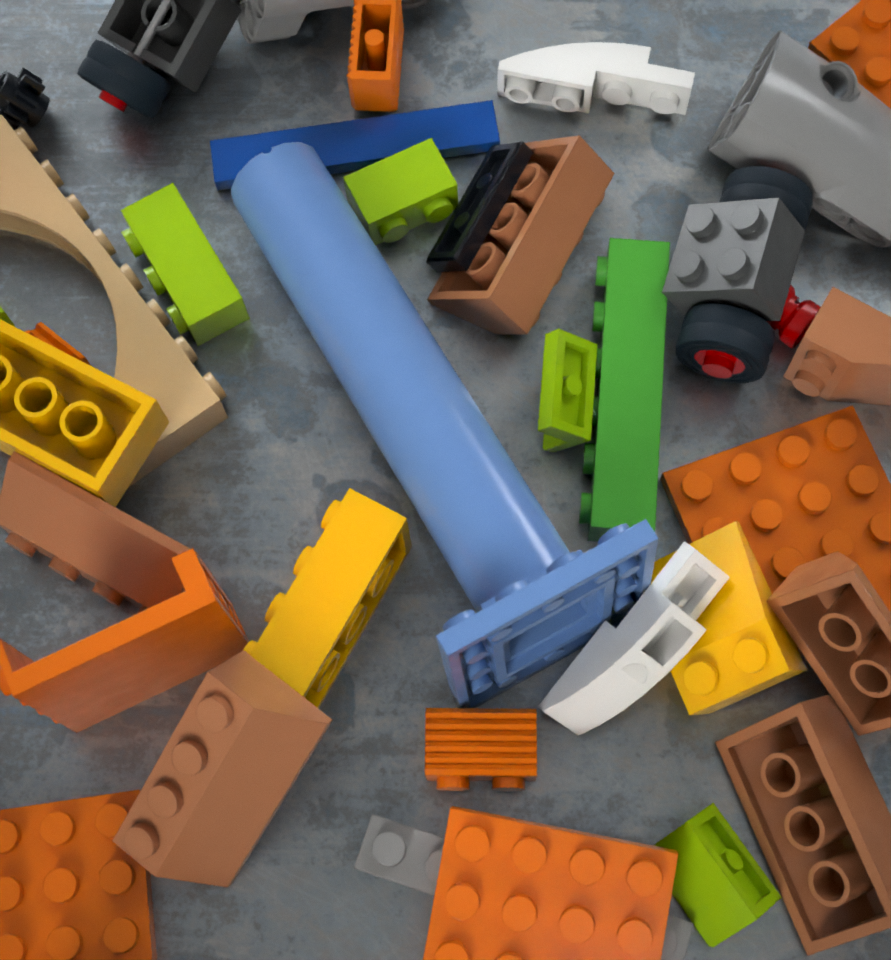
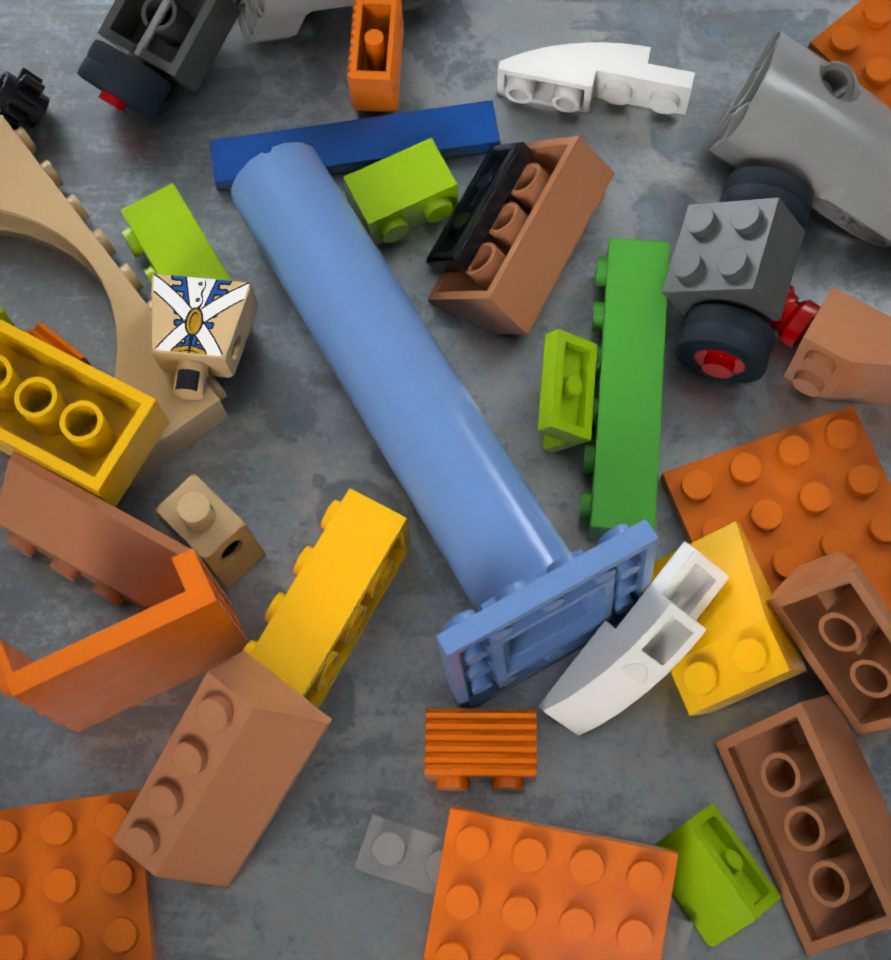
none -> torso [151,274,258,400]
none -> tan torso [155,474,266,591]

